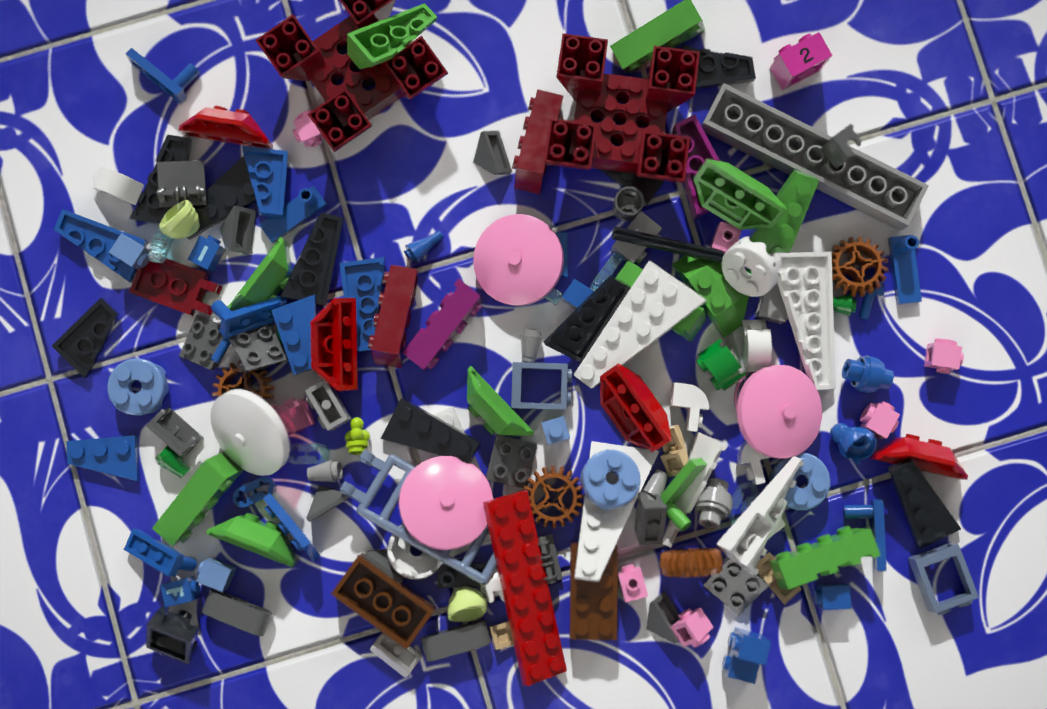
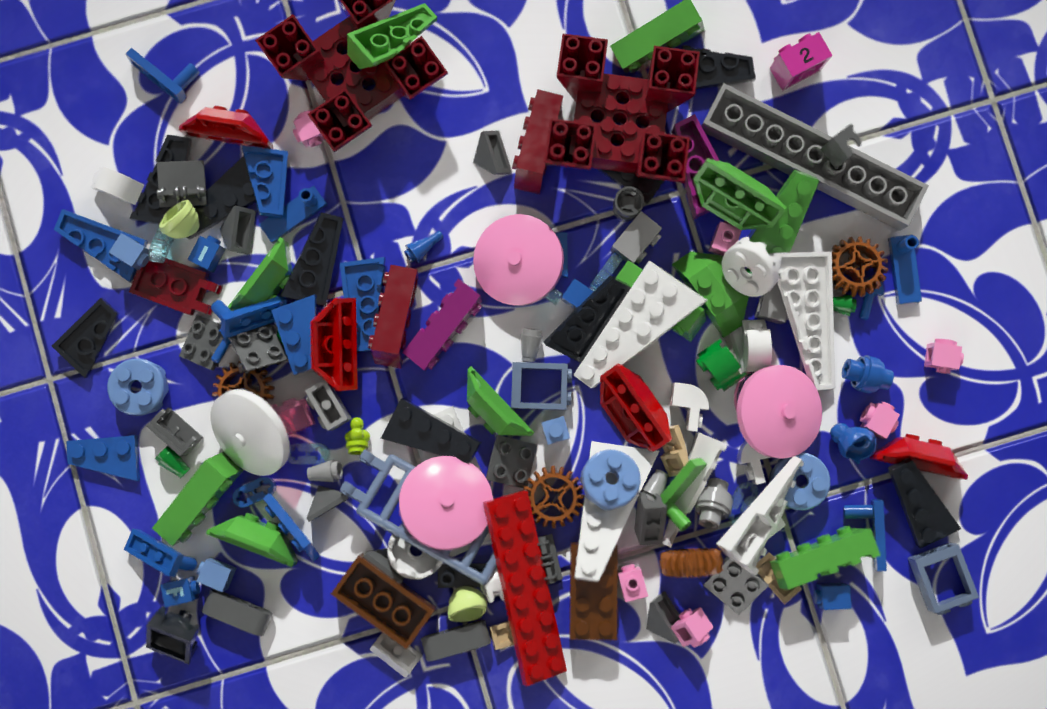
black axle [612,226,724,263] -> none
blue brick [722,627,771,684] -> none

